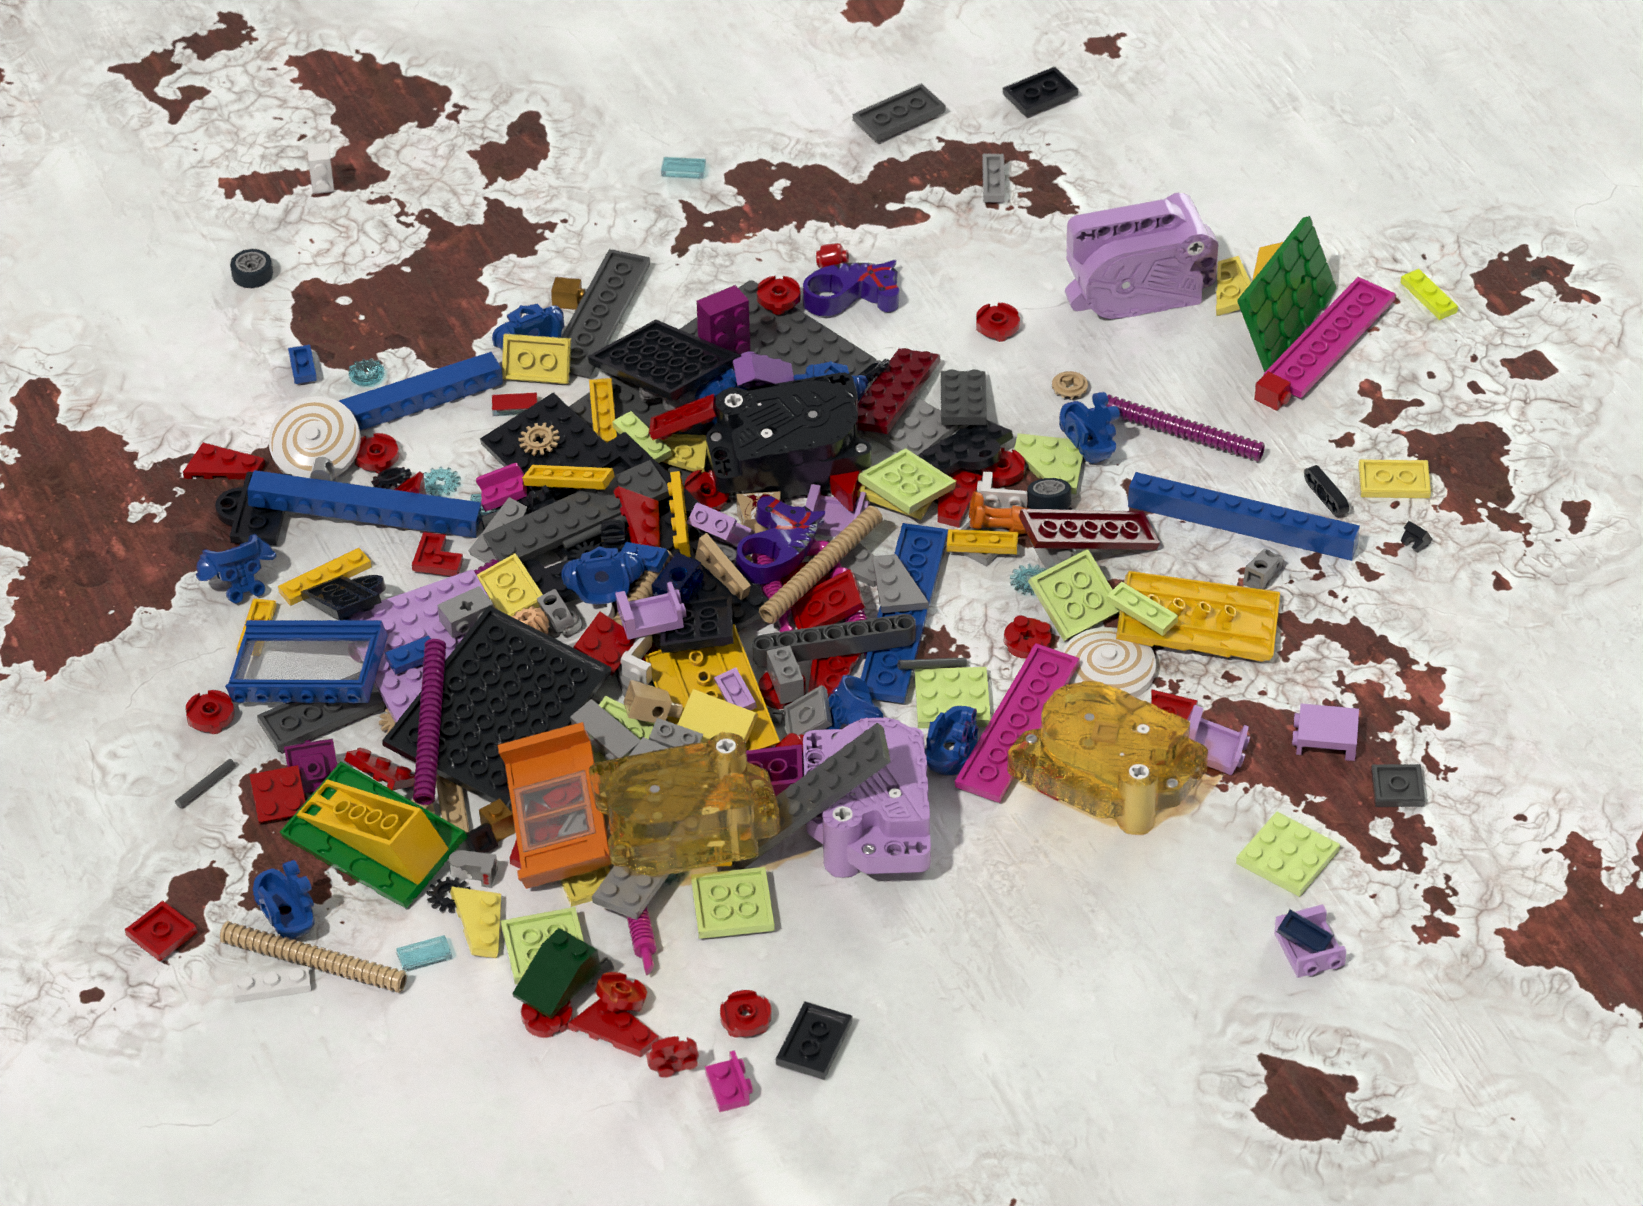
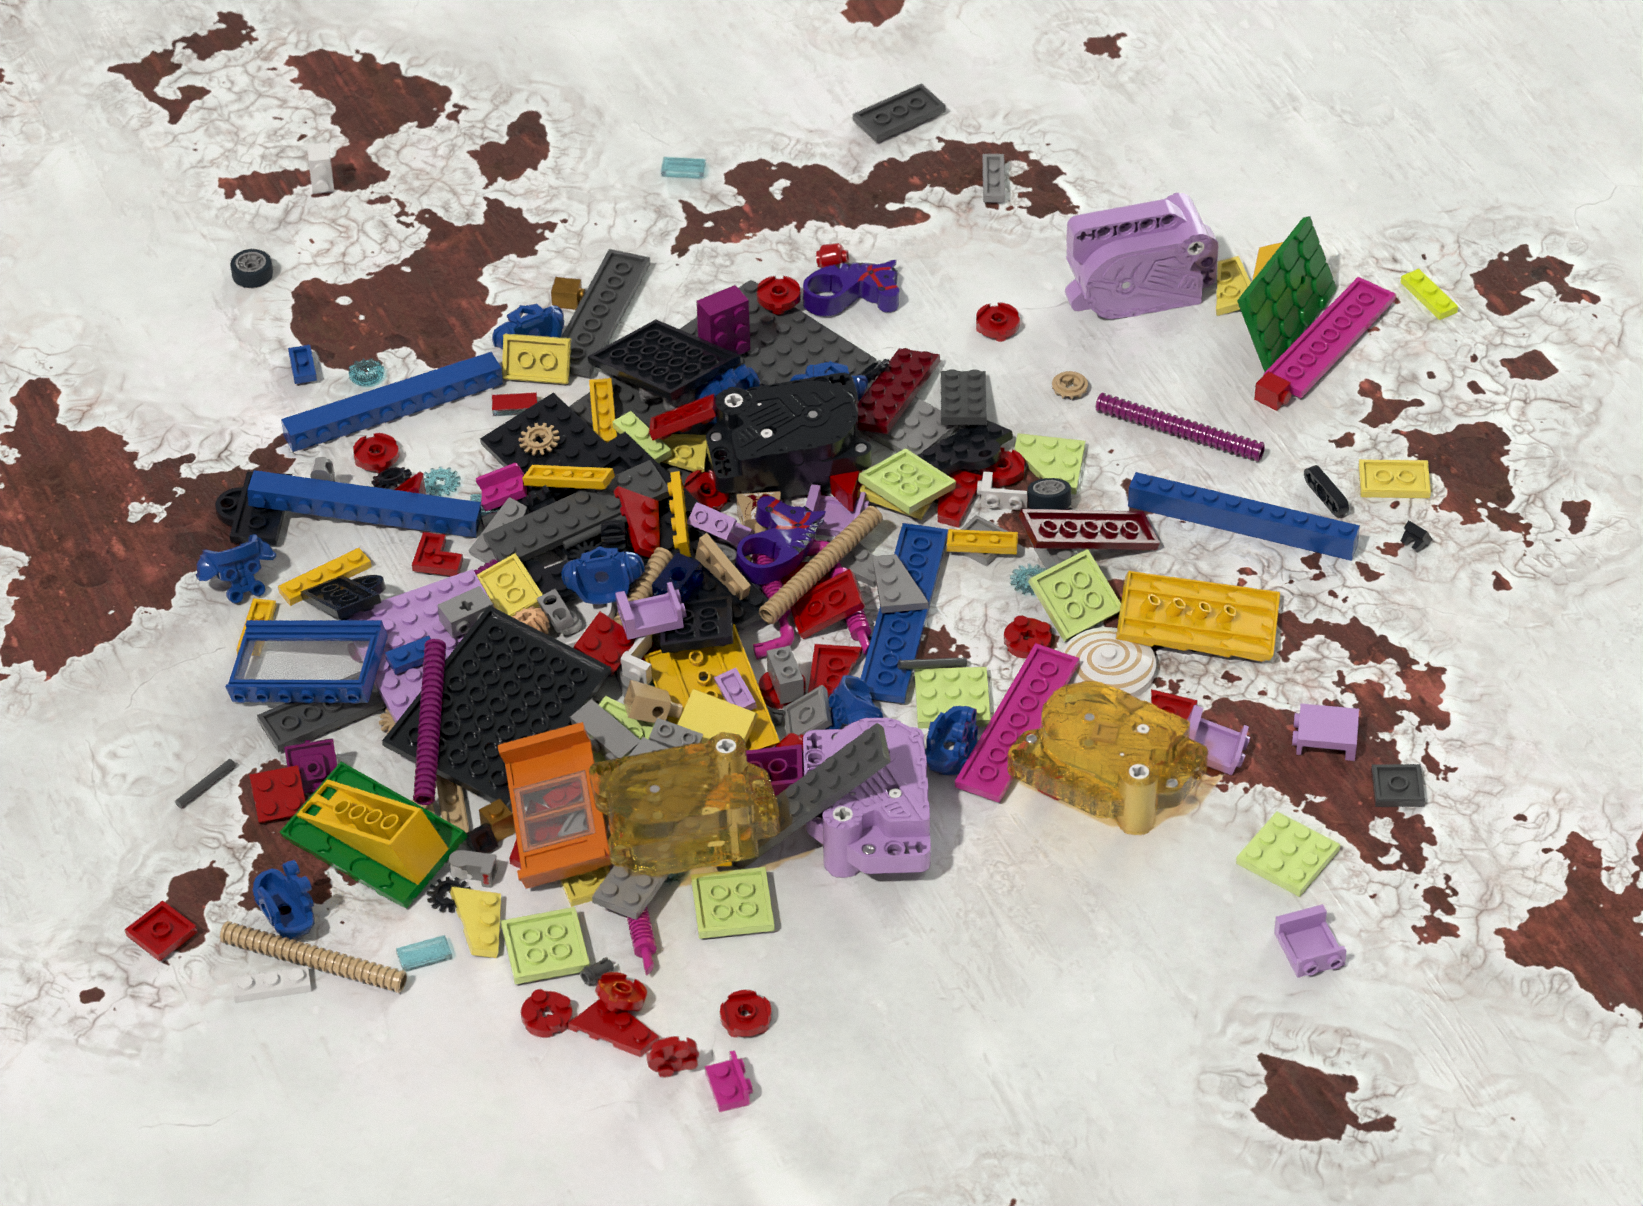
red wing [183,442,265,480] -> none
red plate [185,690,235,734] -> none
white dish [269,396,361,478] -> none
red wing [344,748,415,790] -> none
dark green slope [512,928,601,1019] -> none
blue plate [621,542,669,573] -> none
medium lavender brick [733,351,794,389] -> none
dark grey beam [752,614,916,667] -> none
black plate [776,1001,853,1079] -> none
orange piece [969,491,1028,534] -> none
black plate [1003,66,1078,117] -> none
blue piece [1059,392,1120,463] -> none
yellowish green plate [1107,582,1178,636] -> none
light grey leg [1243,549,1283,590] -> none
dark blue tile [1276,909,1334,954] -> none

